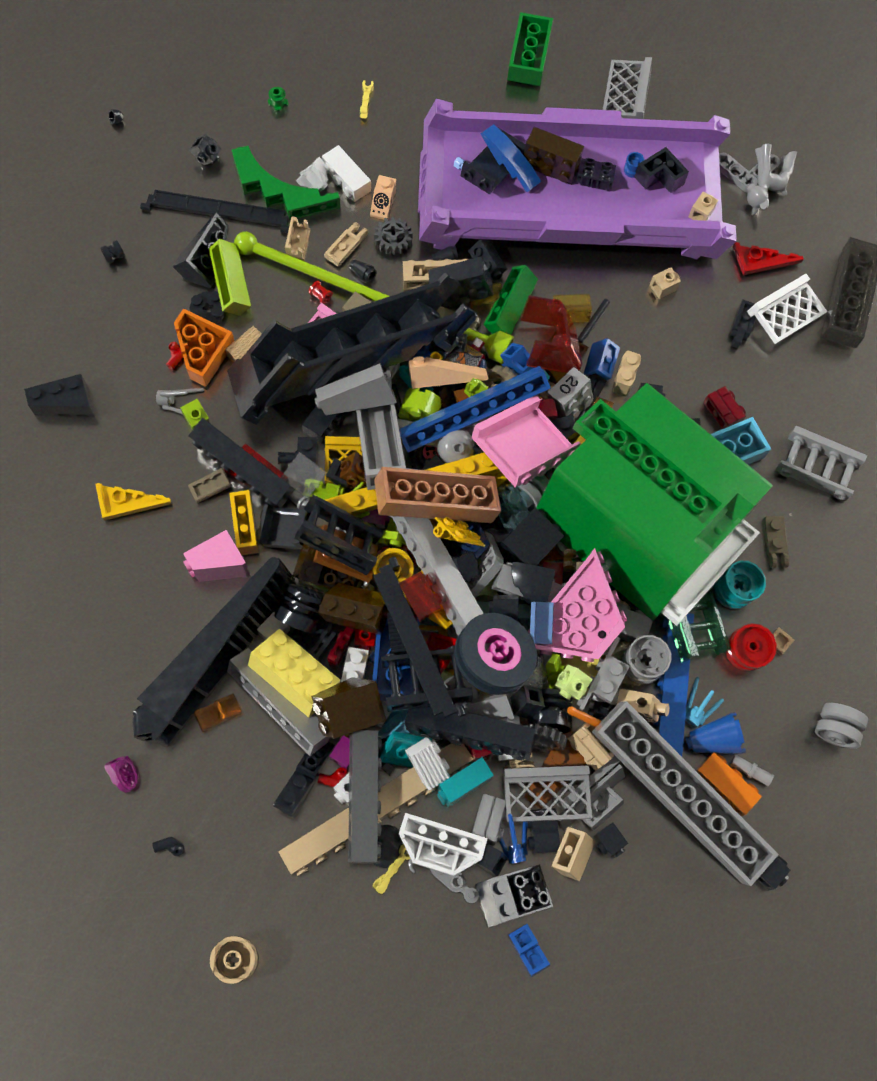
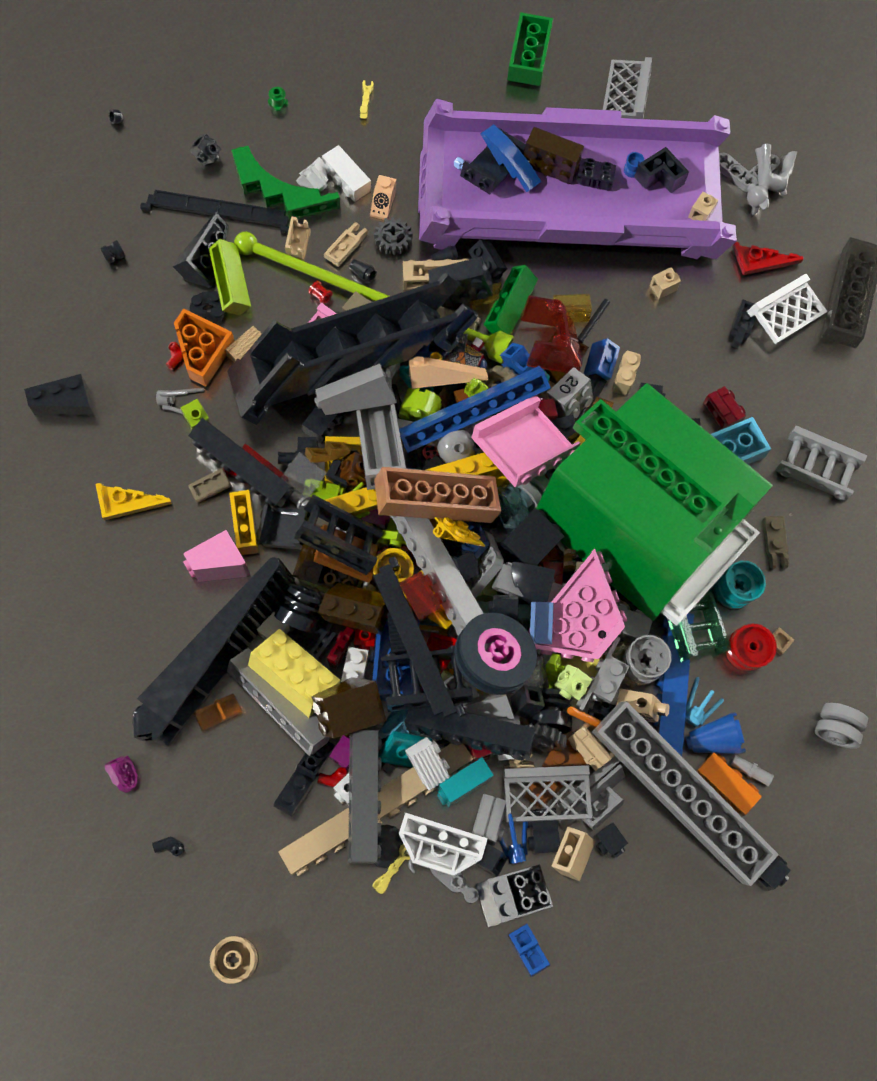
none -> pearl gold slope [305,441,350,462]

